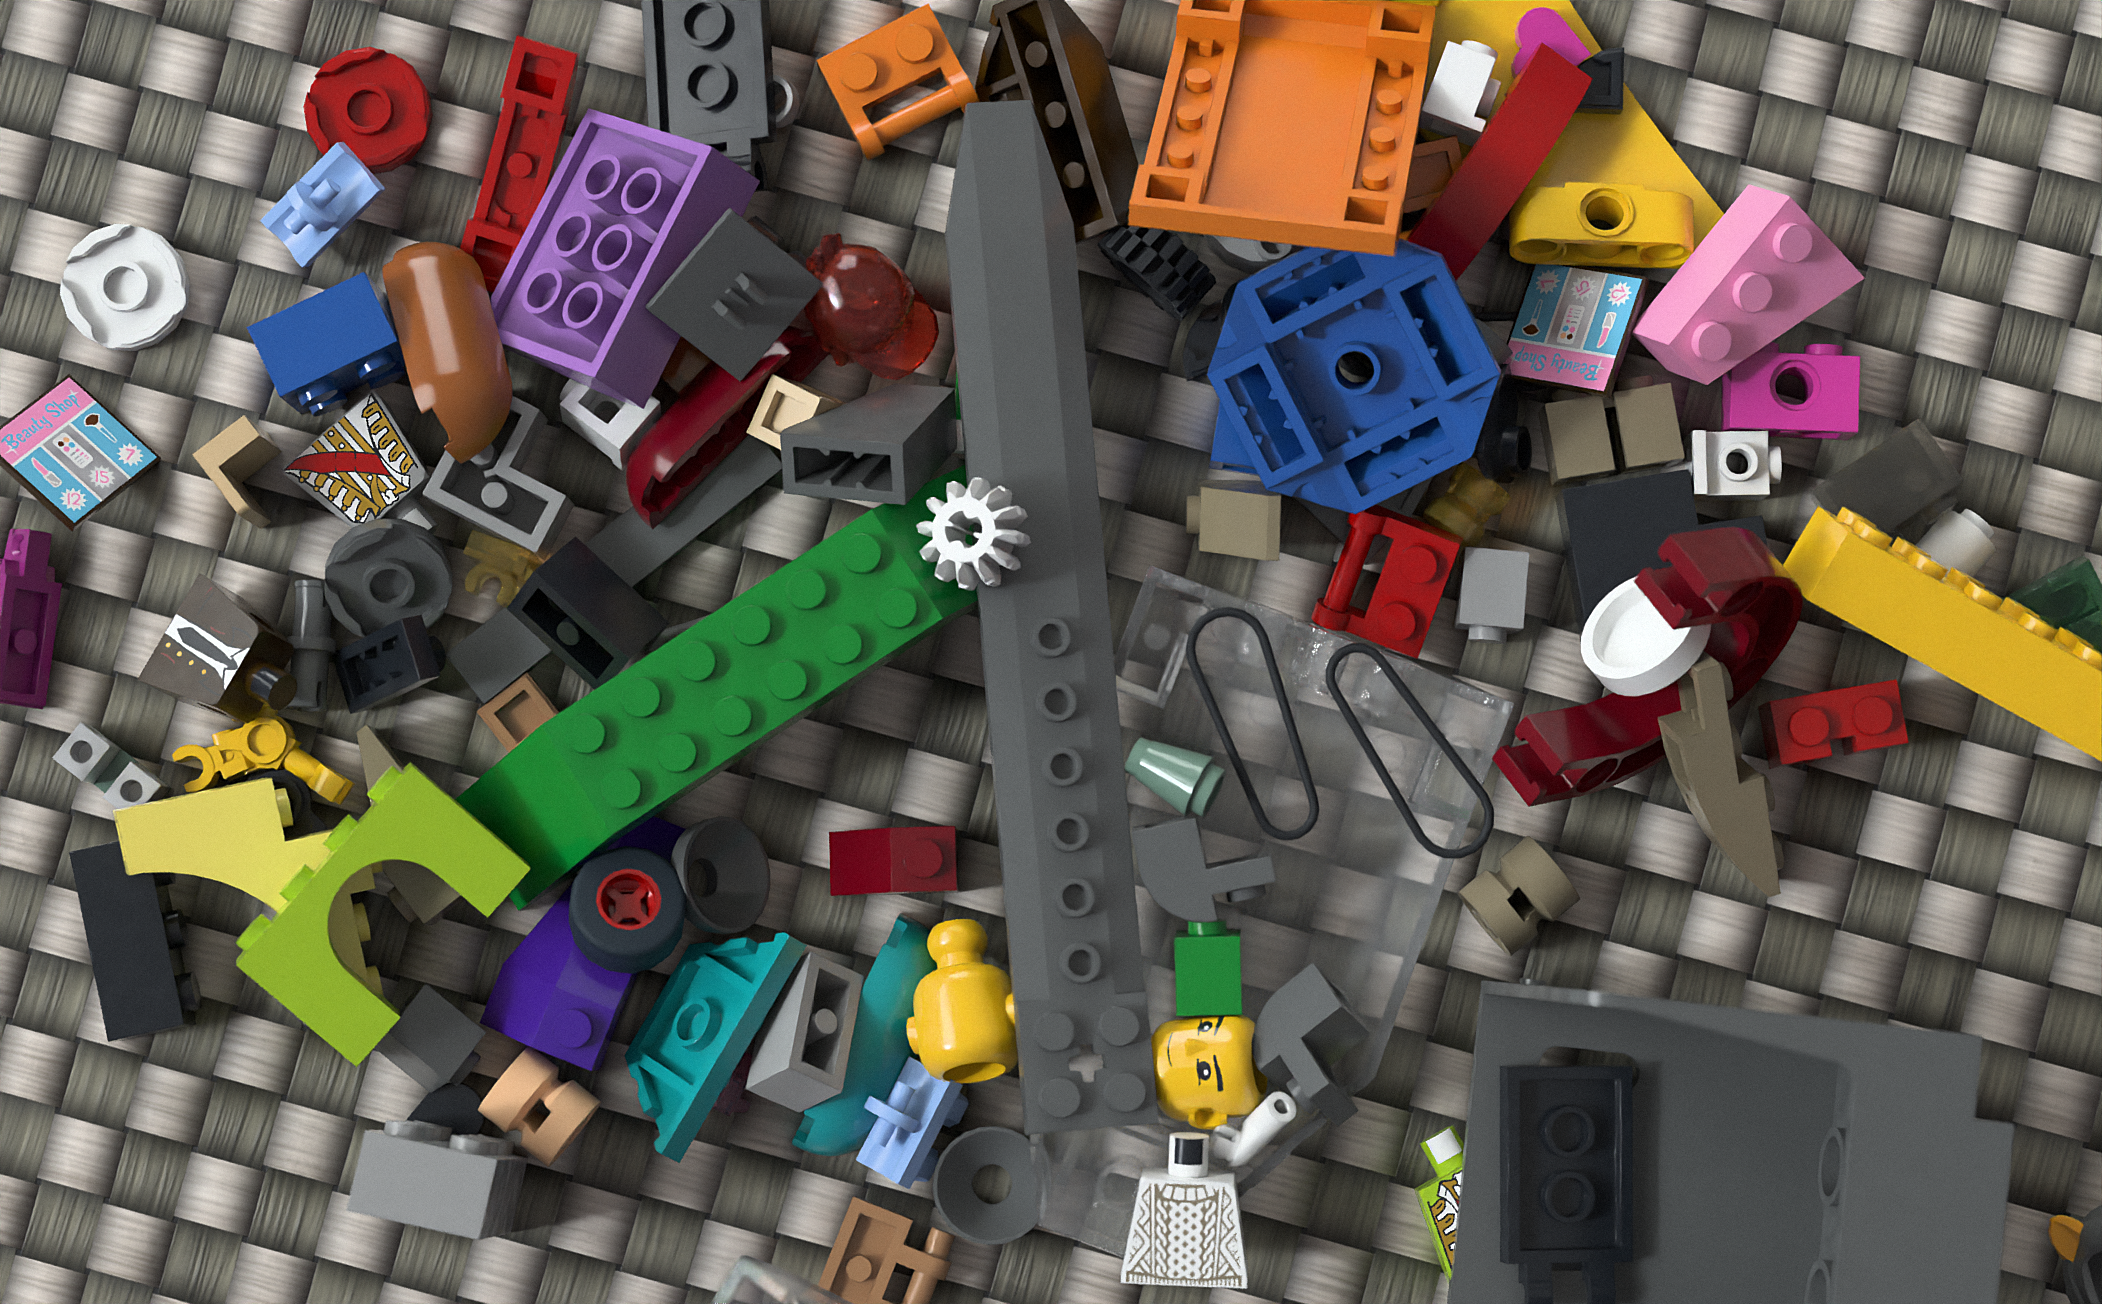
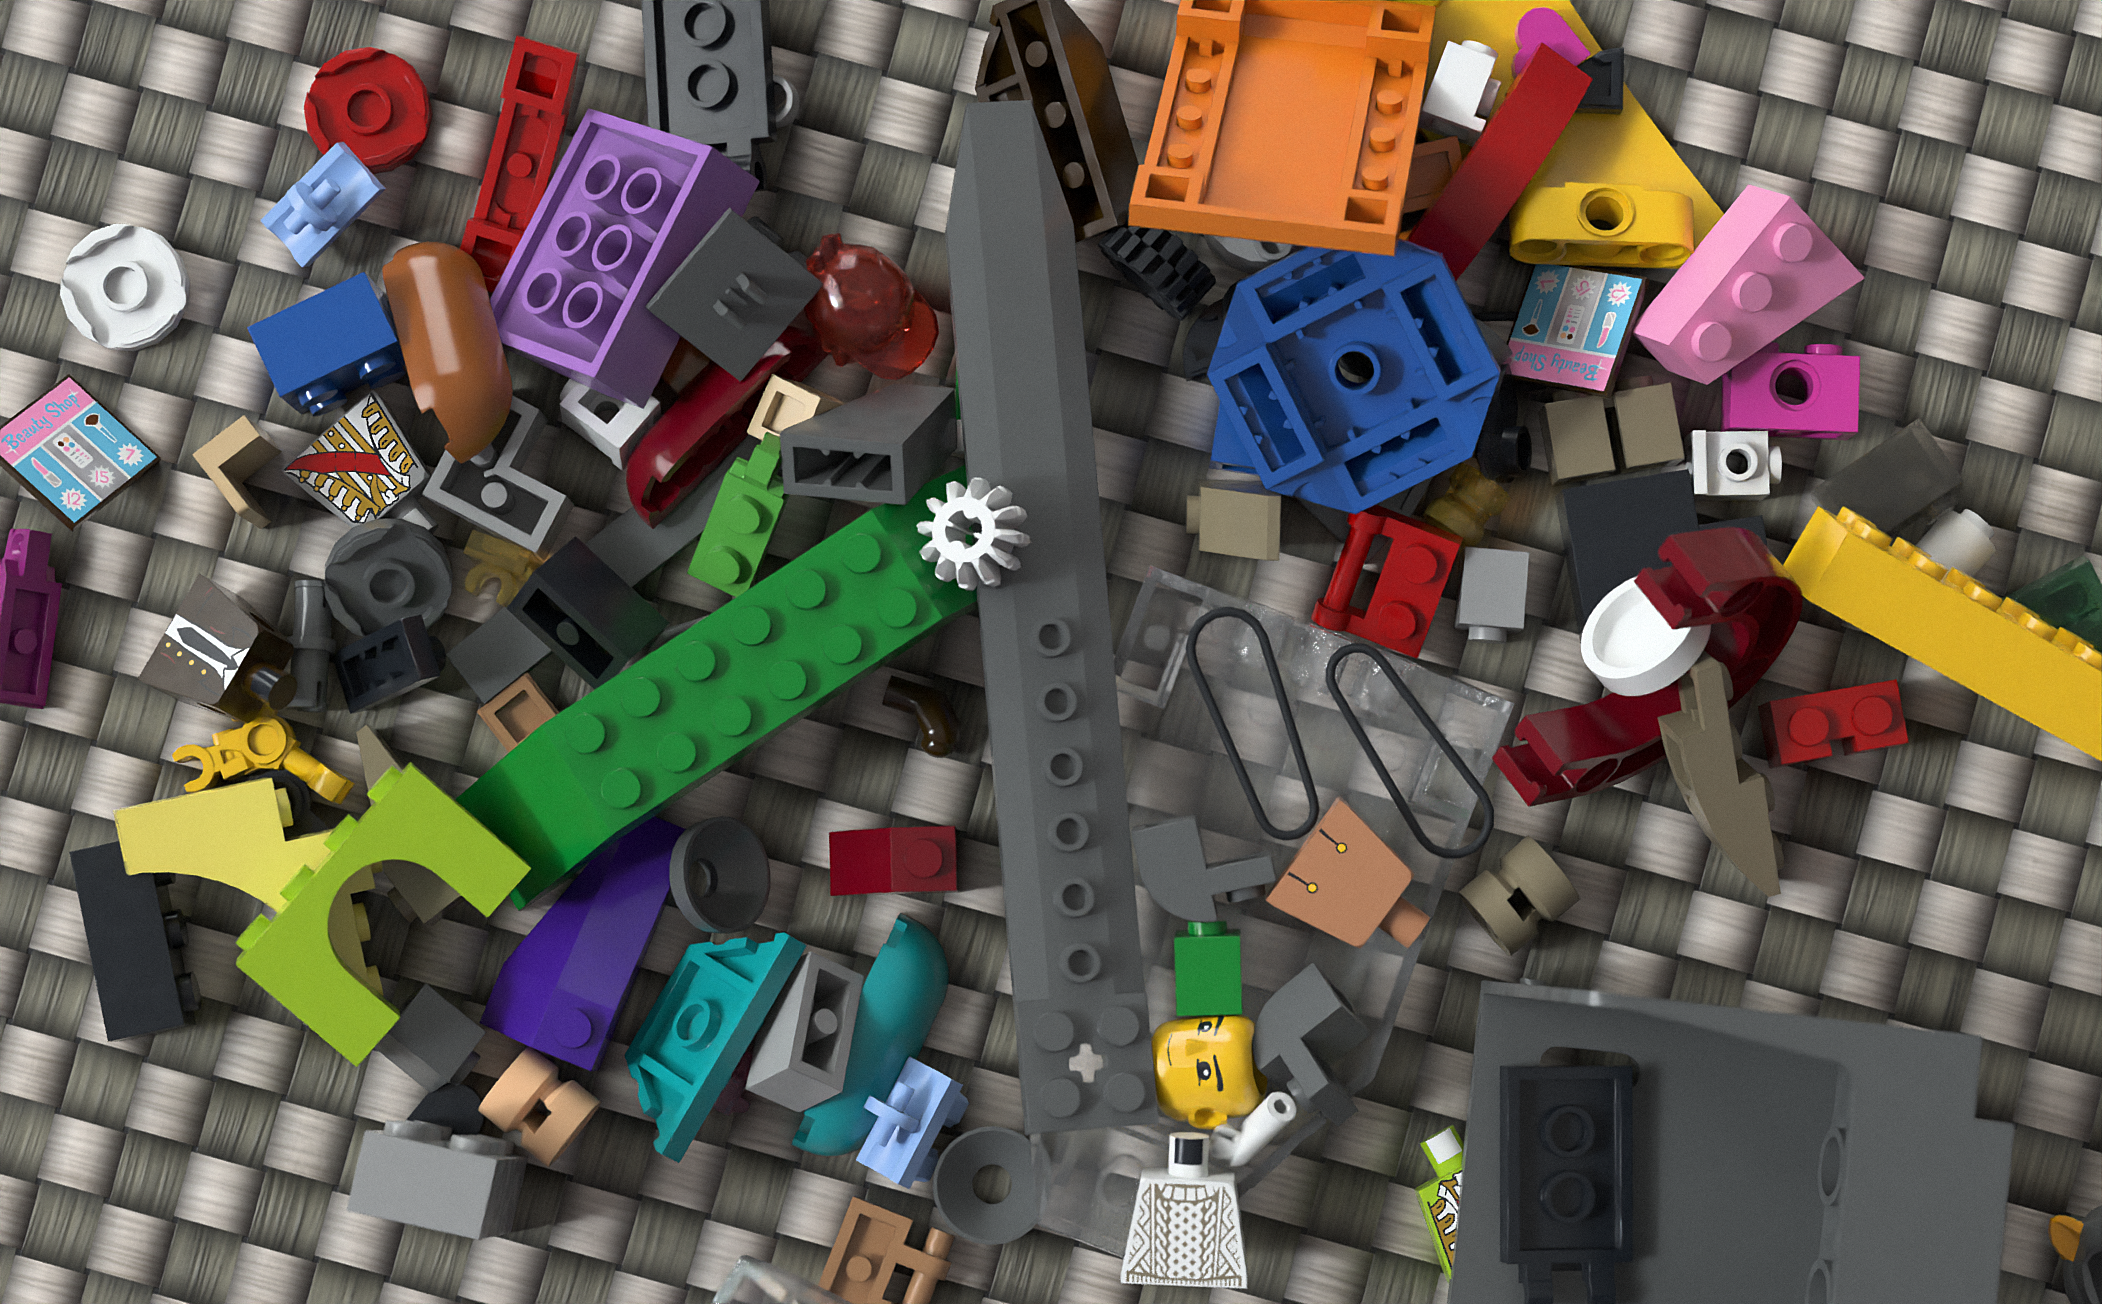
flat silver piece [52,722,172,809] -> none
black wheel [569,846,687,974] -> none
orange plate [816,3,980,161] -> none
yellow piece [906,919,1018,1084] -> none
sand green cone [1124,737,1226,817] -> none
none -> bright green hinge [687,431,790,597]
none -> dark brown arm [882,675,961,758]
none -> nougat torso [1266,796,1430,949]

